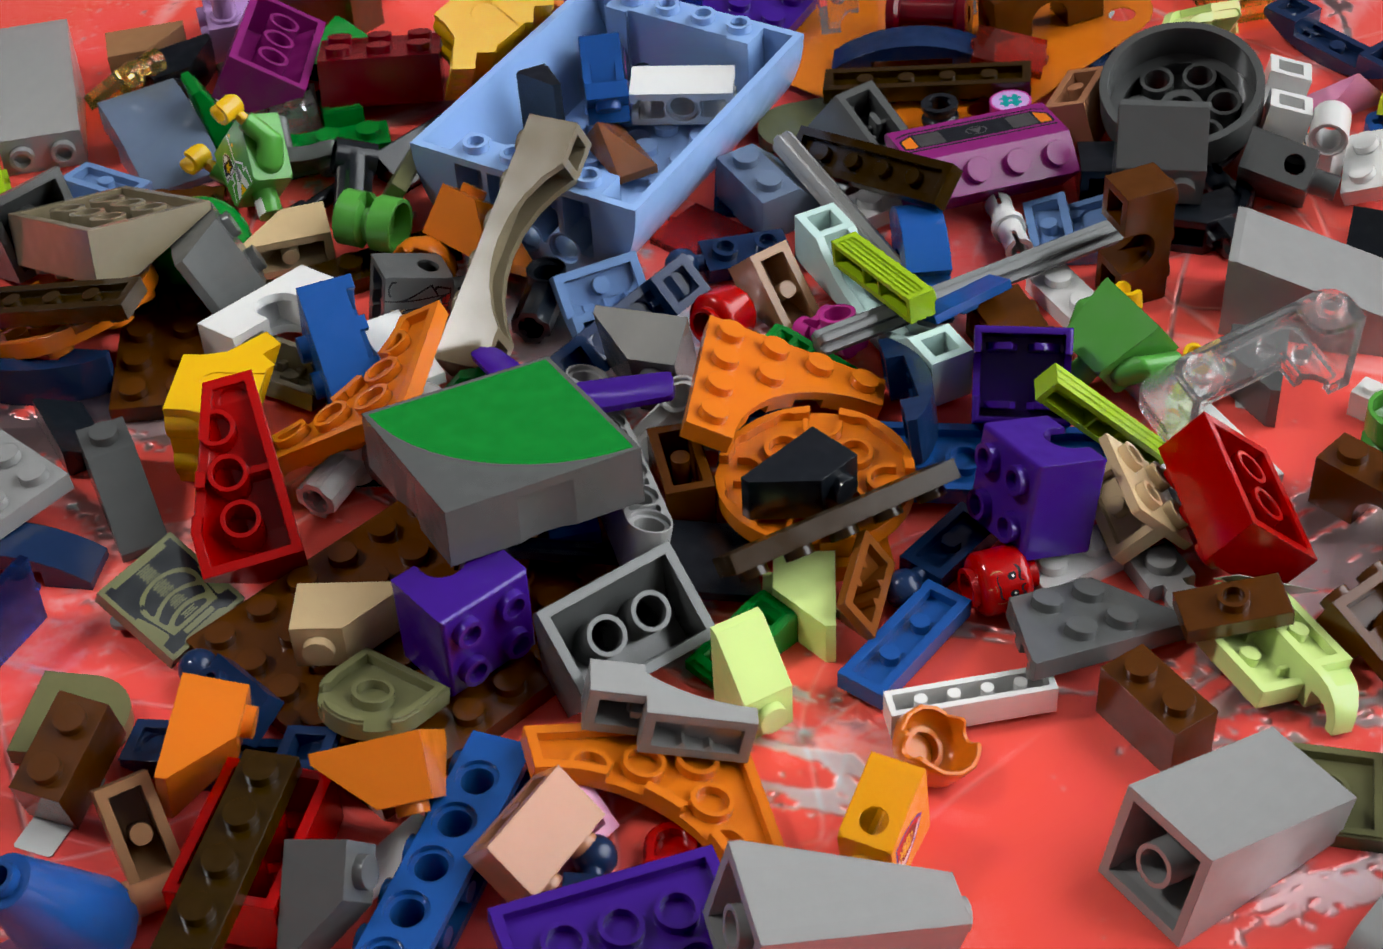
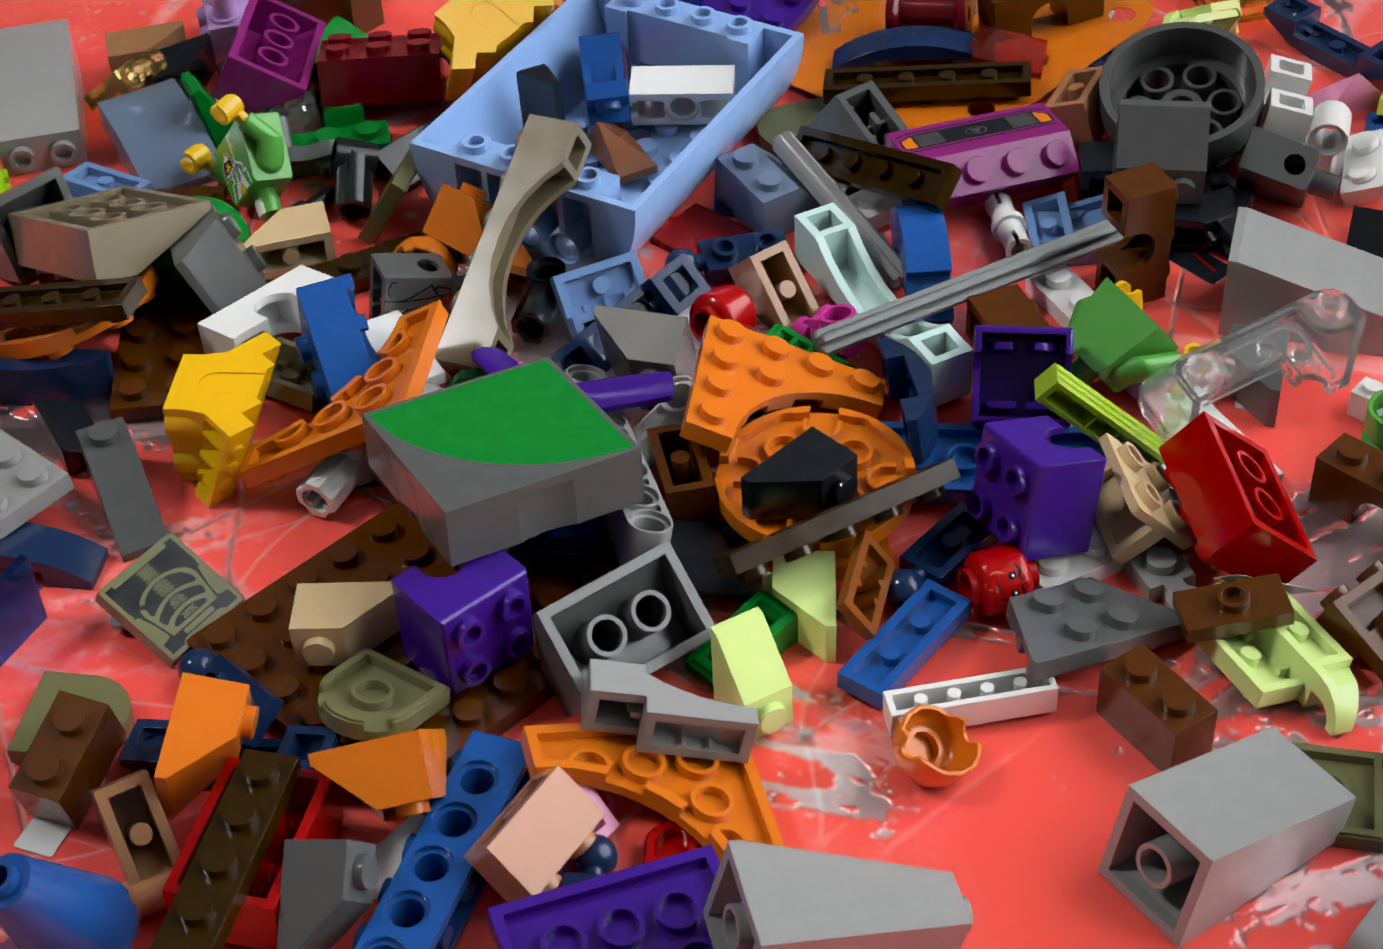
red wedge [190,369,308,584] -> none
bright green wheel [332,188,413,253] -> none
lime piece [831,231,937,324] -> none
light orange torso [837,751,930,866] -> none
black bush [921,93,959,126] -> none
blue piece [922,274,1012,325] -> none
tile [989,89,1032,113] -> none
none -> black sticker [1169,251,1228,285]

